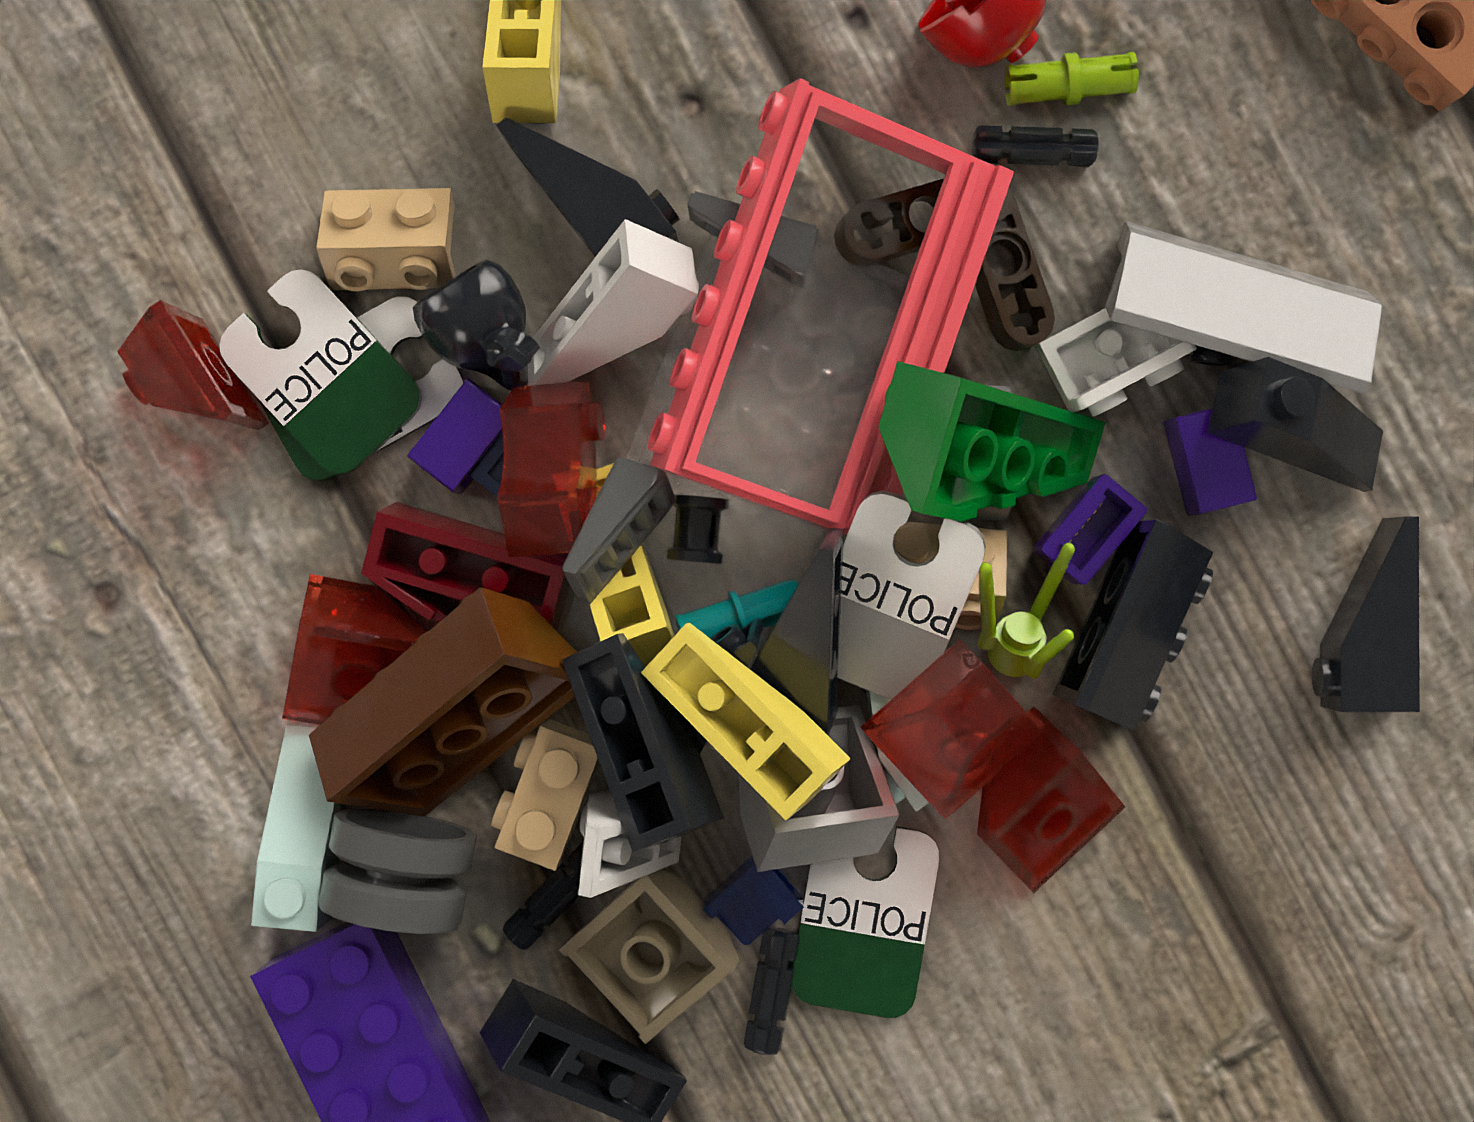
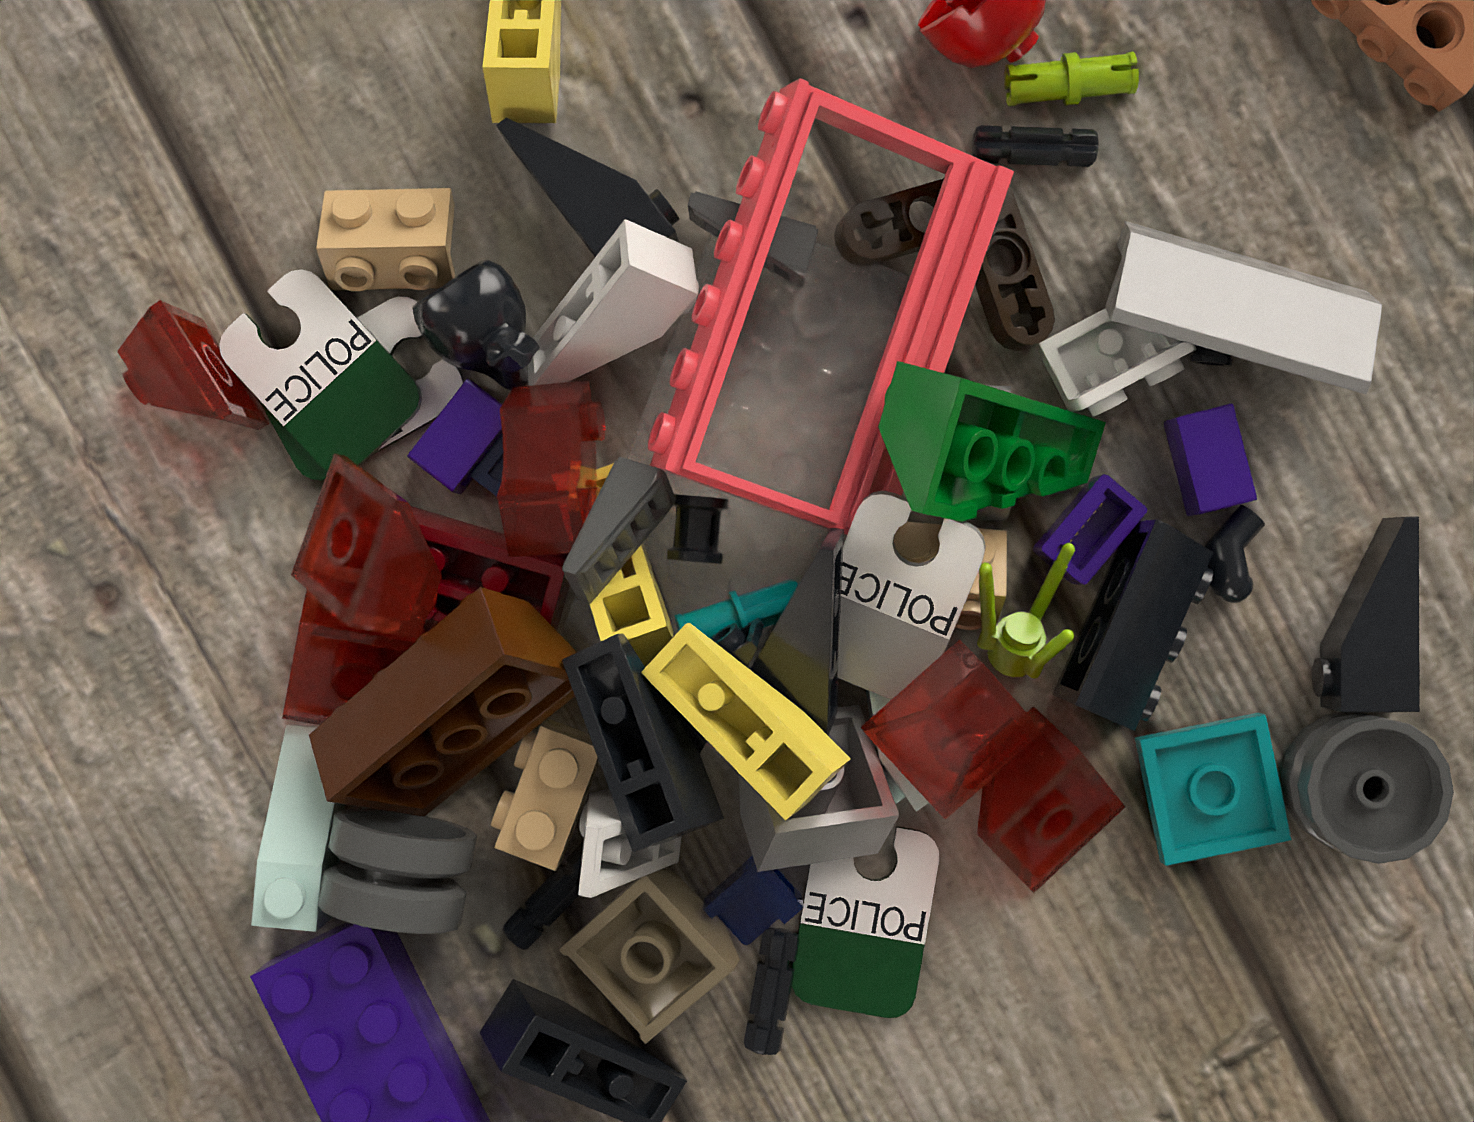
black slope [1207,357,1383,492] -> none
none -> clear red slope [291,453,442,638]
none -> teal plate [1135,712,1292,866]
none -> black arm [1205,505,1265,603]
none -> dark grey wheel [1280,712,1454,864]

